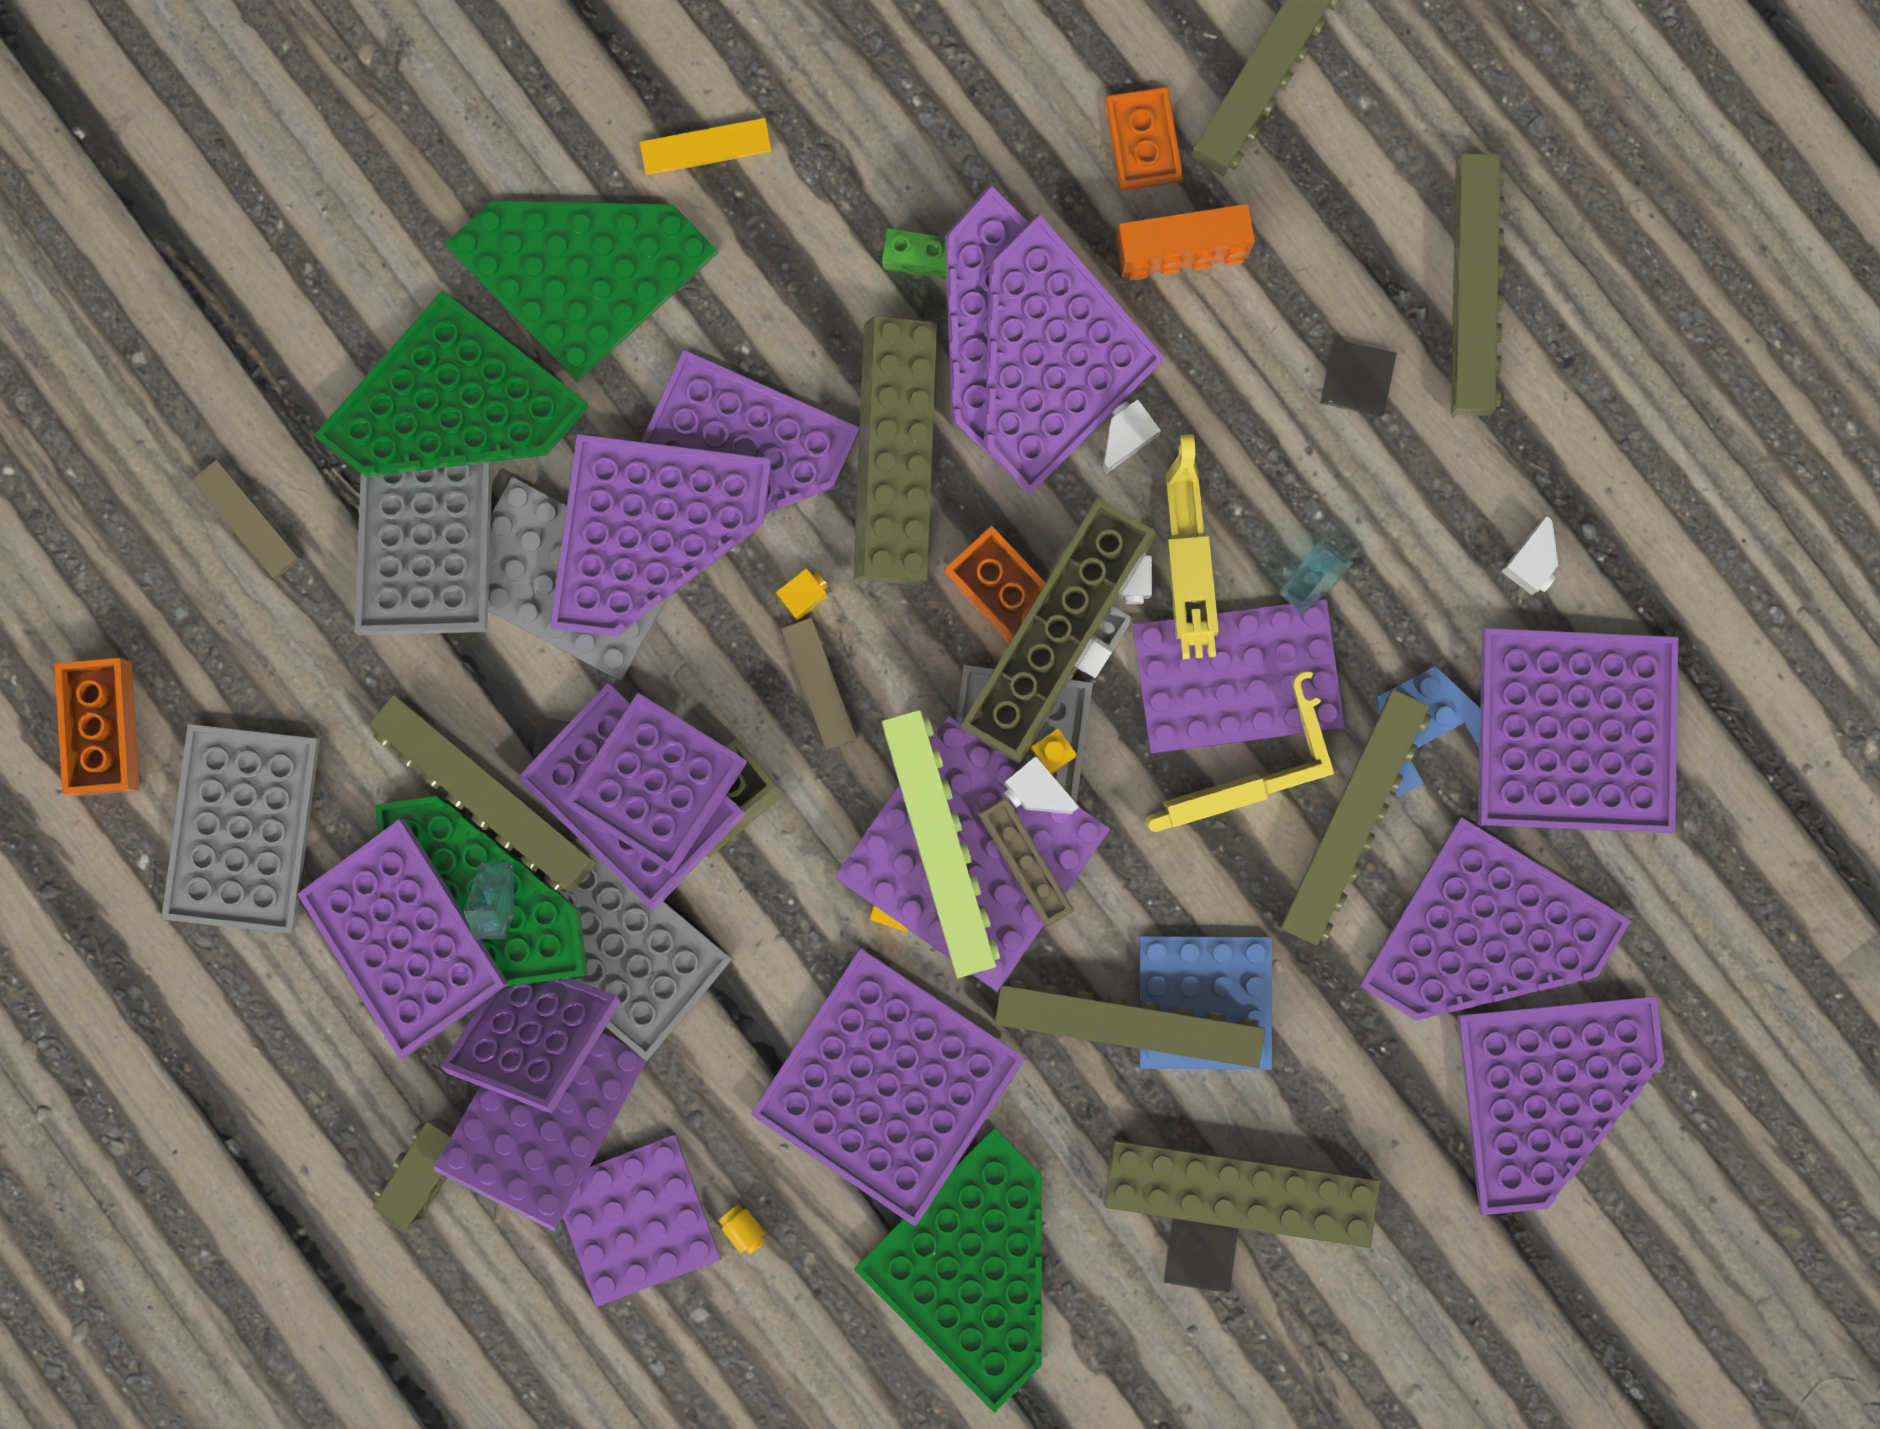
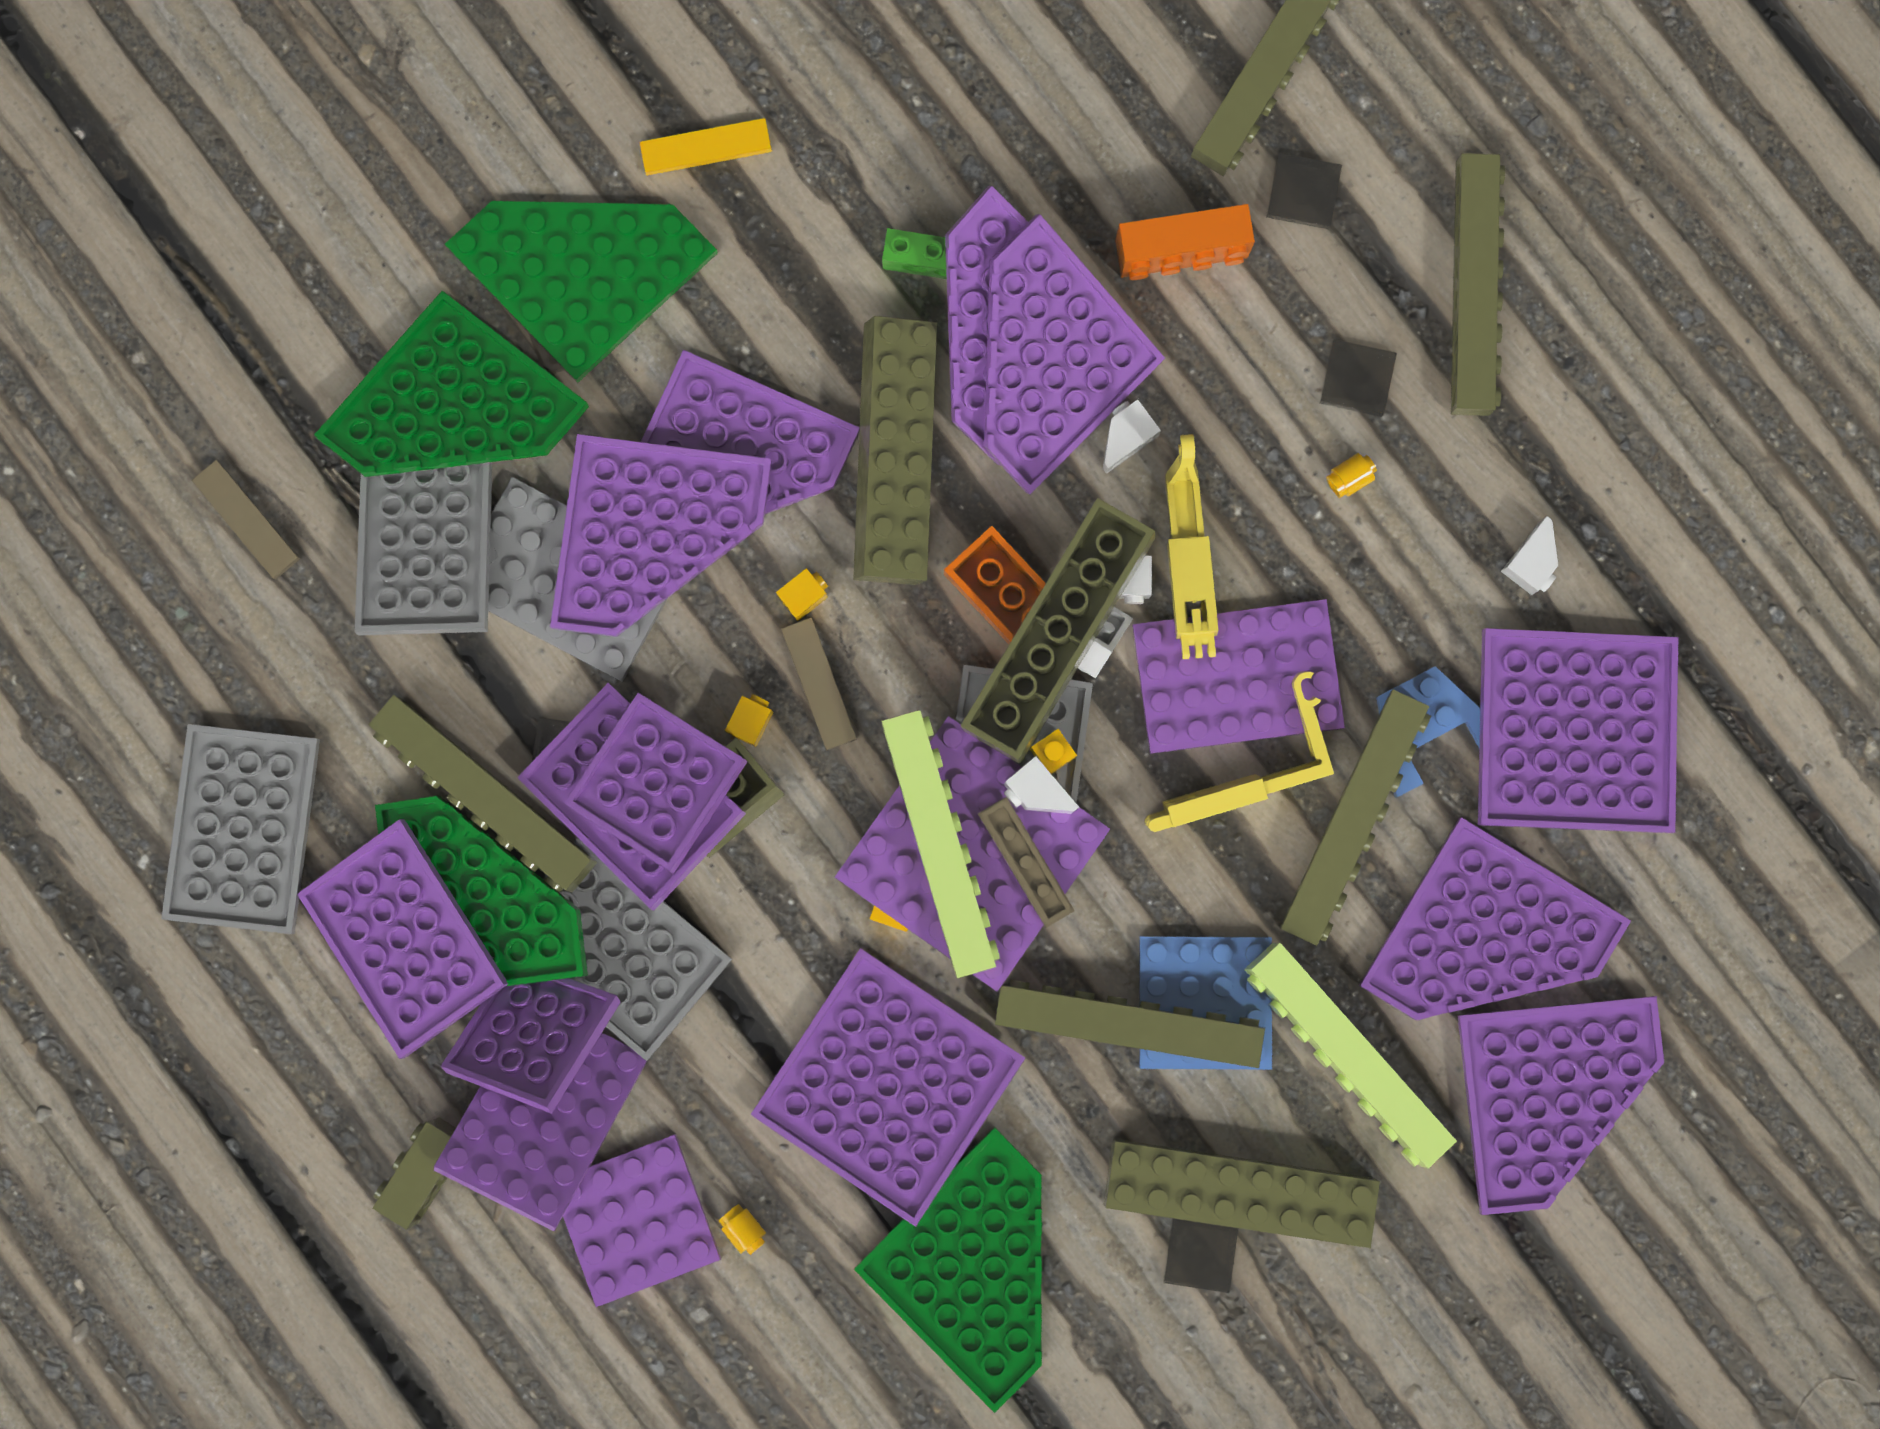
orange brick [54,658,140,796] -> none
clear light blue slope [463,863,514,939] -> none
orange tile [1104,86,1184,192] -> none
clear light blue slope [1278,541,1353,614] -> none
none -> yellow brick [725,694,773,747]
none -> yellowish green brick [1244,943,1457,1169]
none -> clear smoke tile [1266,153,1342,229]
none -> yellow brick [1326,453,1377,498]

